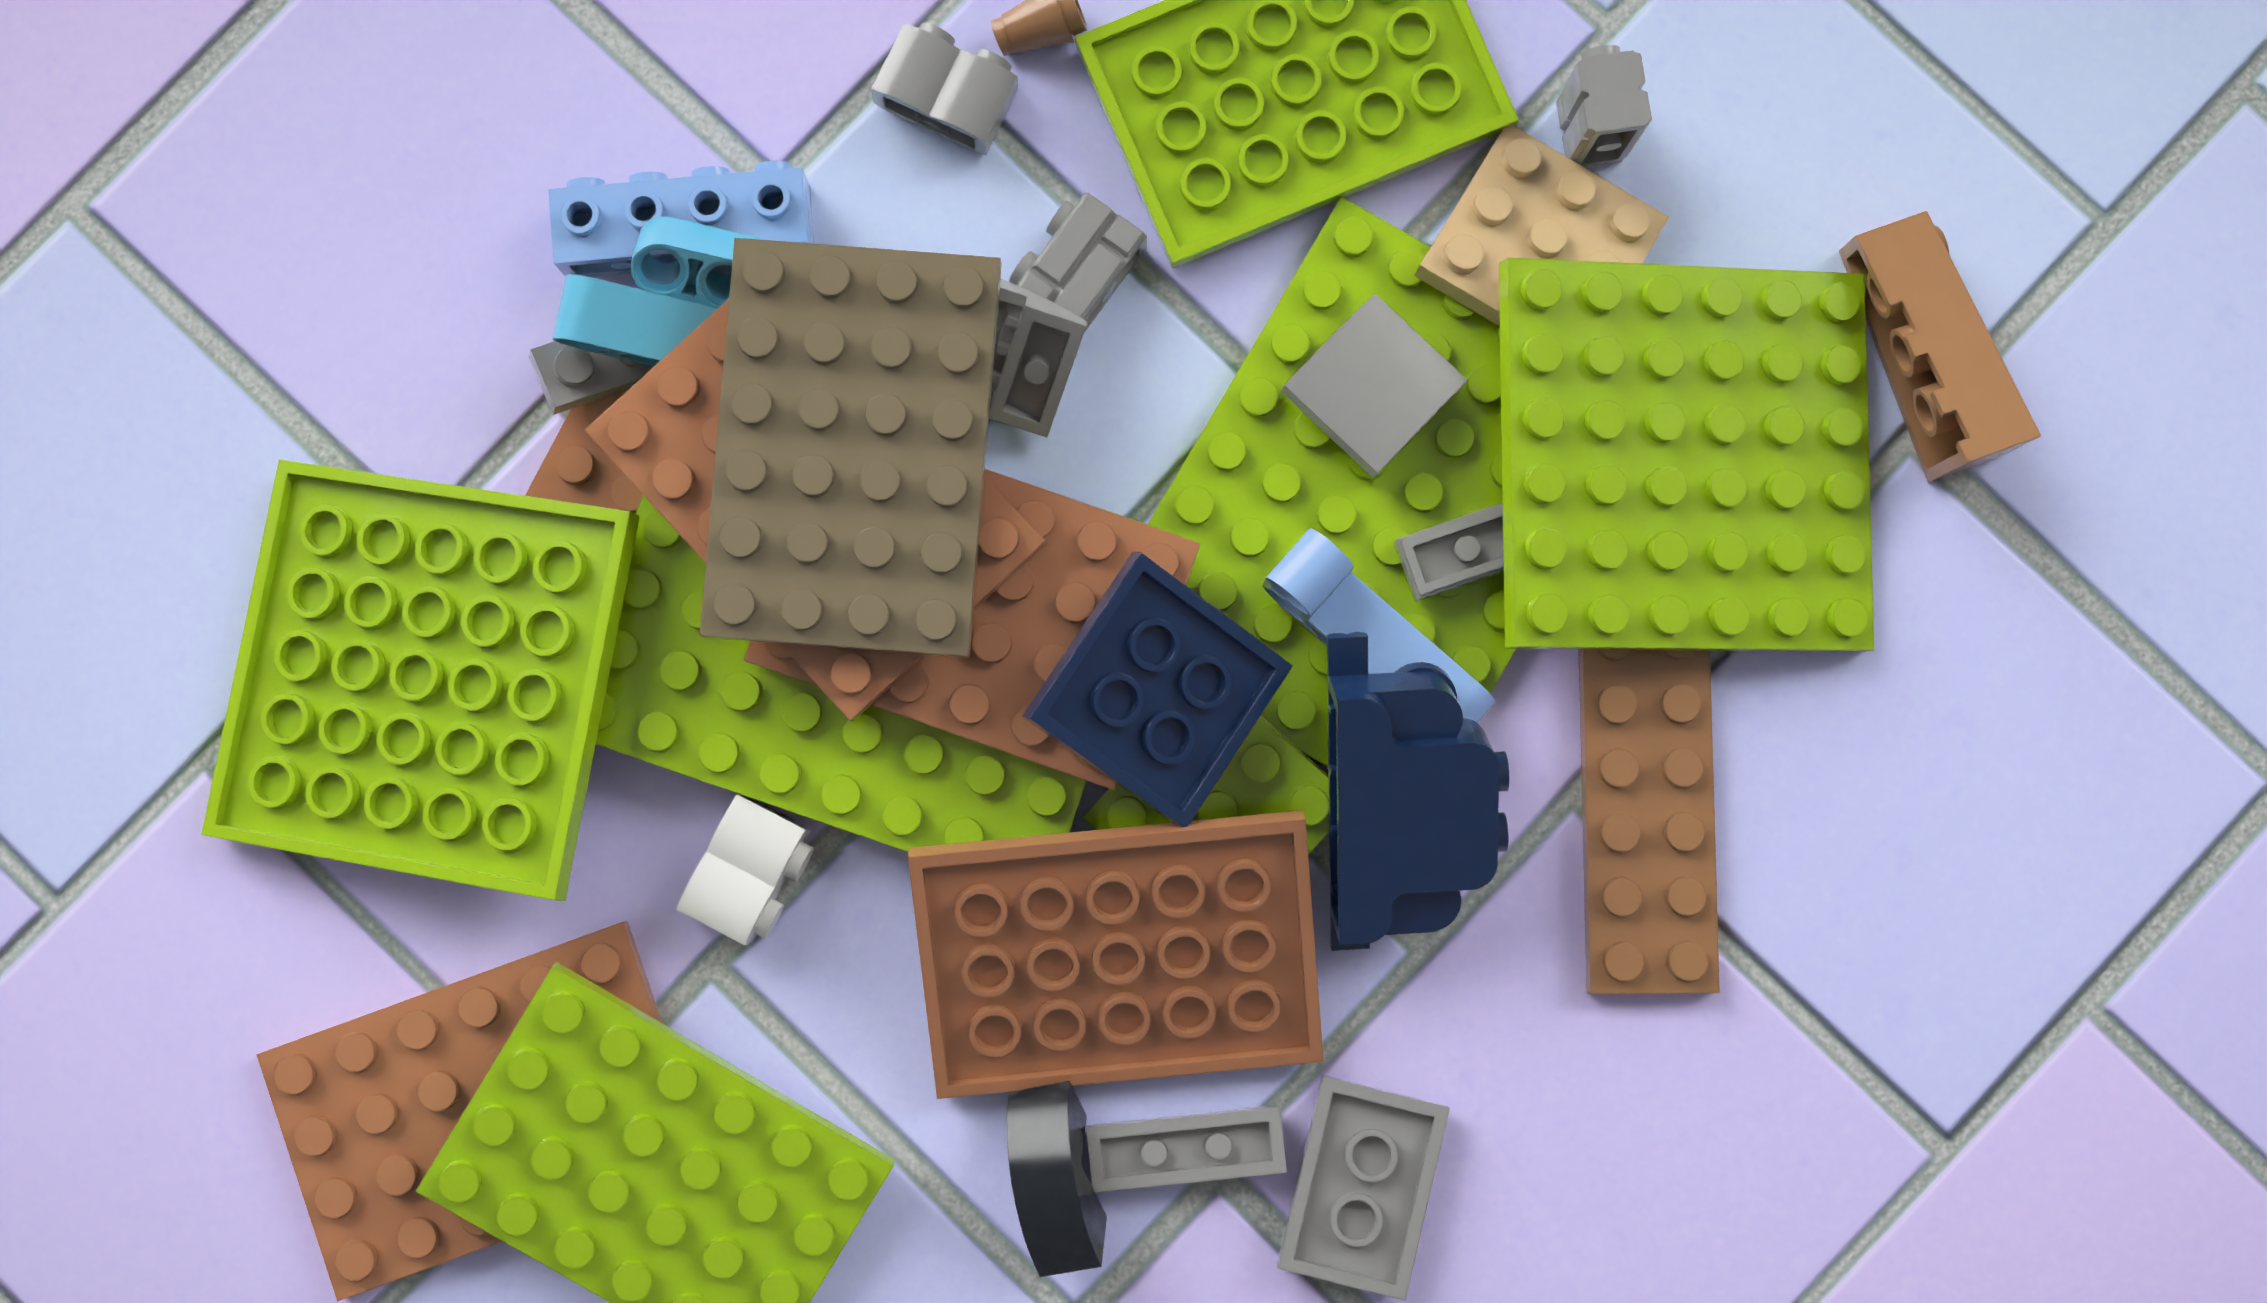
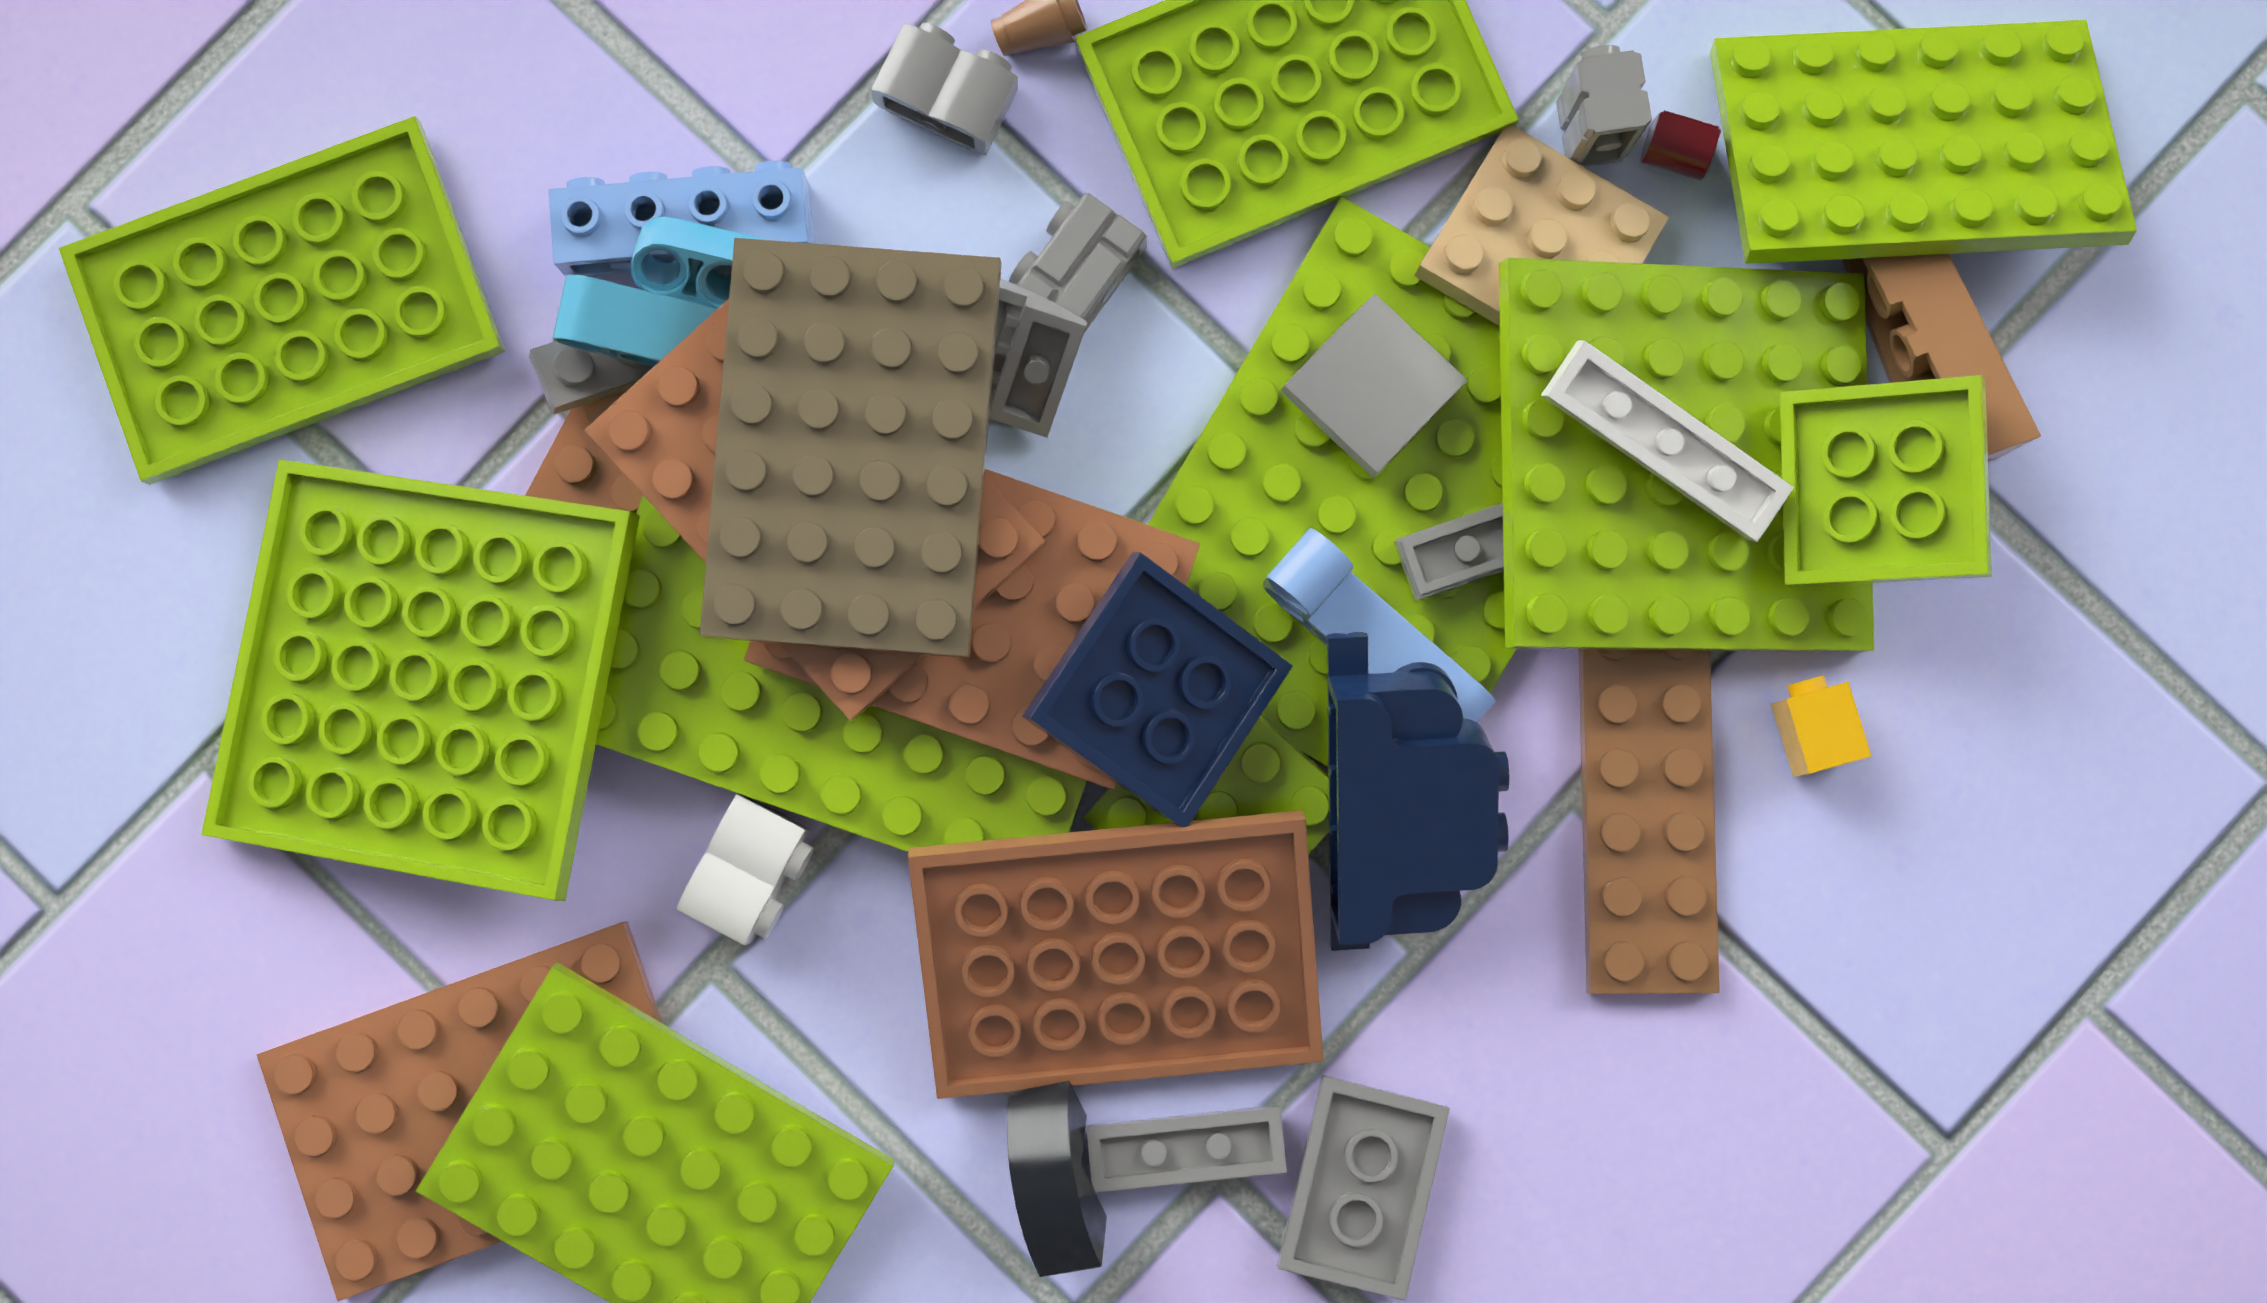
none -> lime plate [58,116,506,485]
none -> white plate [1541,340,1794,542]
none -> dark red brick [1640,110,1721,180]
none -> lime plate [1710,20,2137,264]
none -> yellow brick [1771,675,1871,777]
none -> lime plate [1780,375,1992,587]

